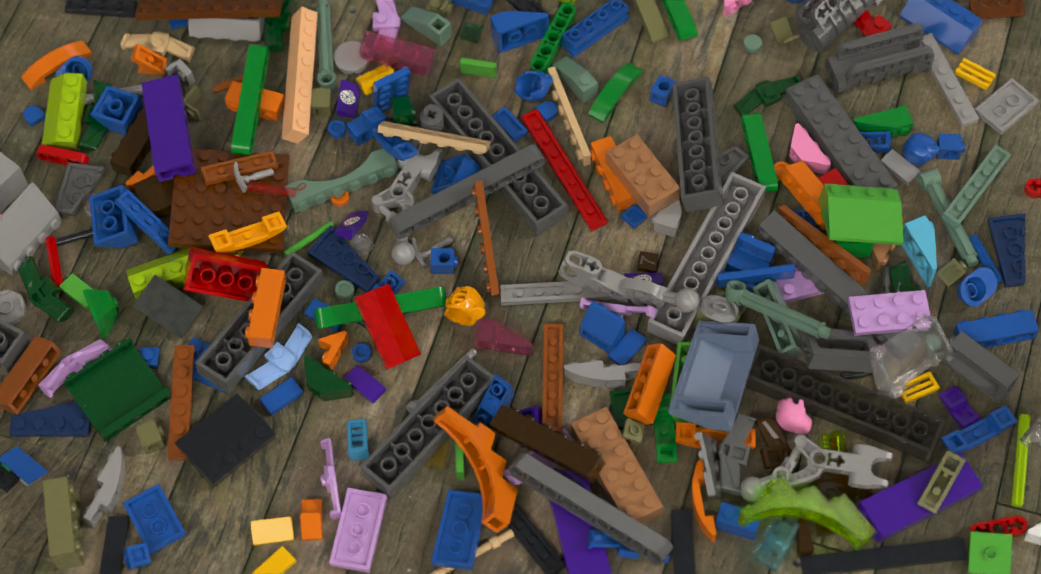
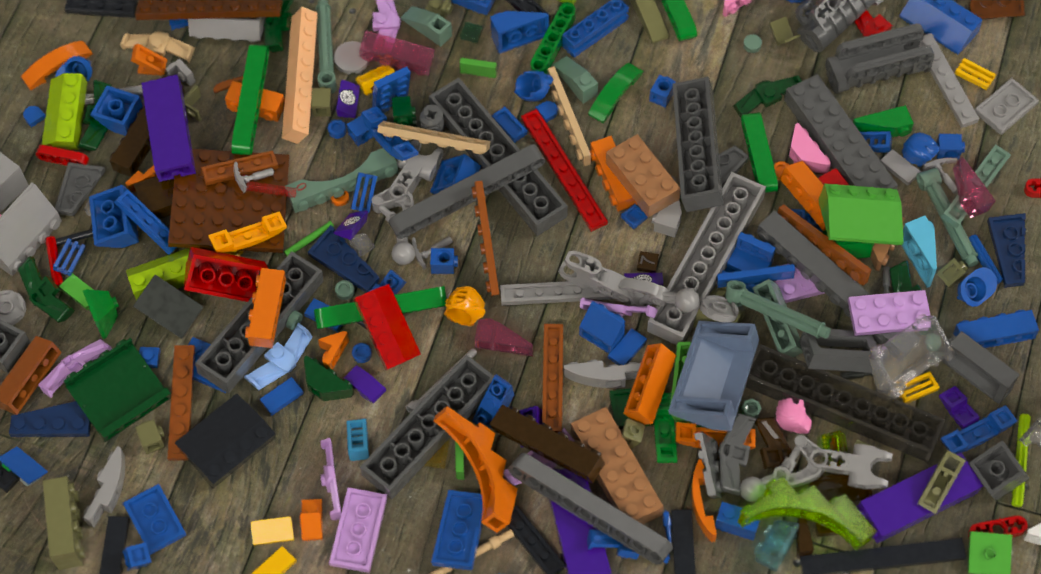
none -> blue tile [53,238,86,276]
none -> sand green tile [286,310,303,331]
none -> blue tile [350,172,377,213]
none -> blue piece [662,510,672,544]
none -> sand green tile [741,399,762,418]
none -> light grey piece [922,158,960,194]
none -> clear pink slope [953,157,996,219]
none -> dark grey brick [969,440,1030,501]

